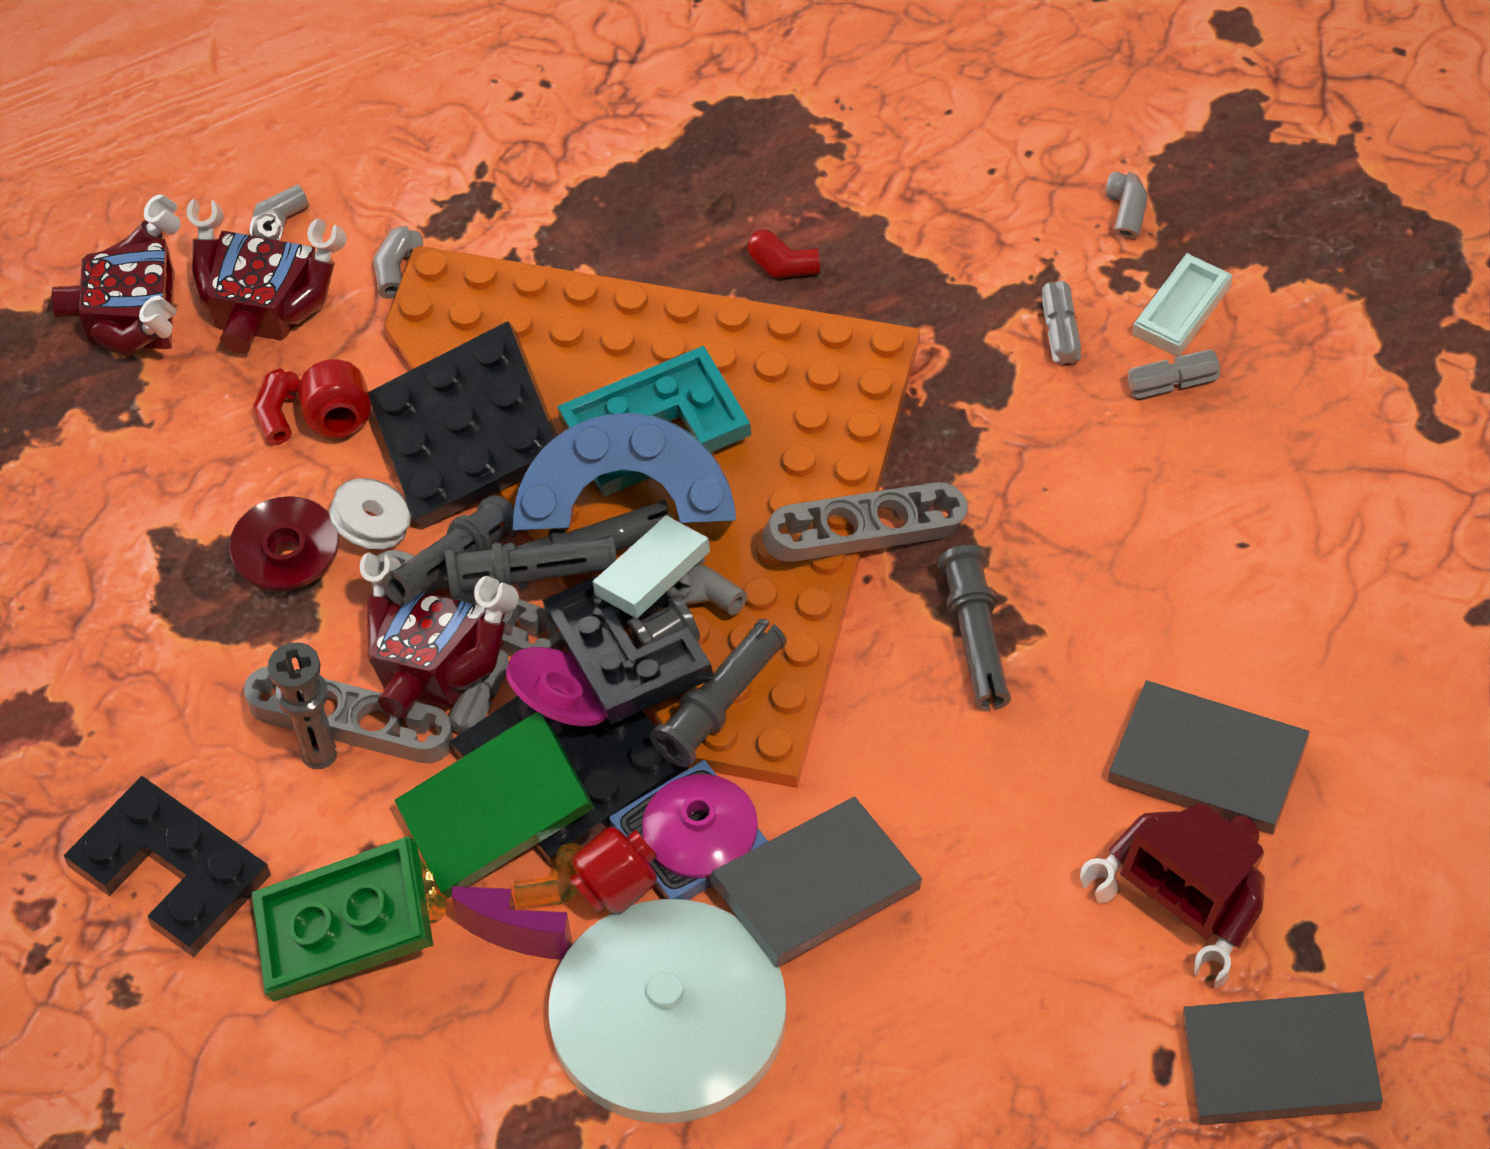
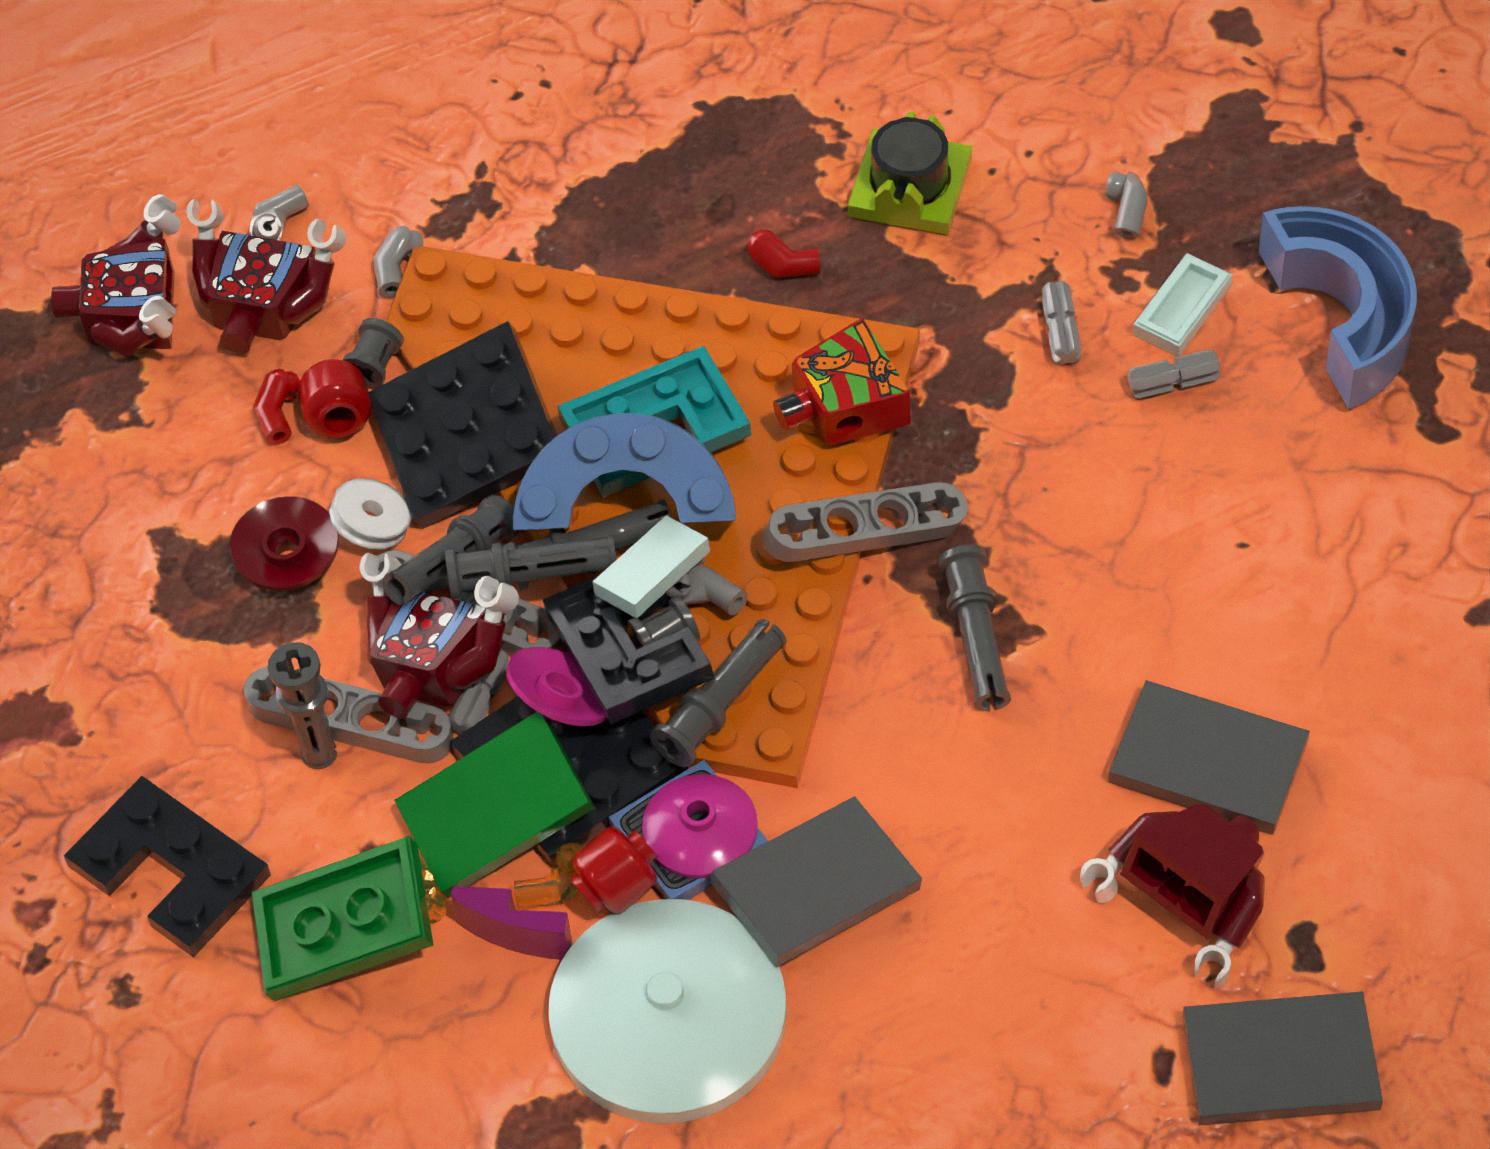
none -> dark grey bush [343,318,404,389]
none -> torso [773,318,911,445]
none -> piece [848,112,972,235]
none -> medium blue brick [1259,206,1417,409]

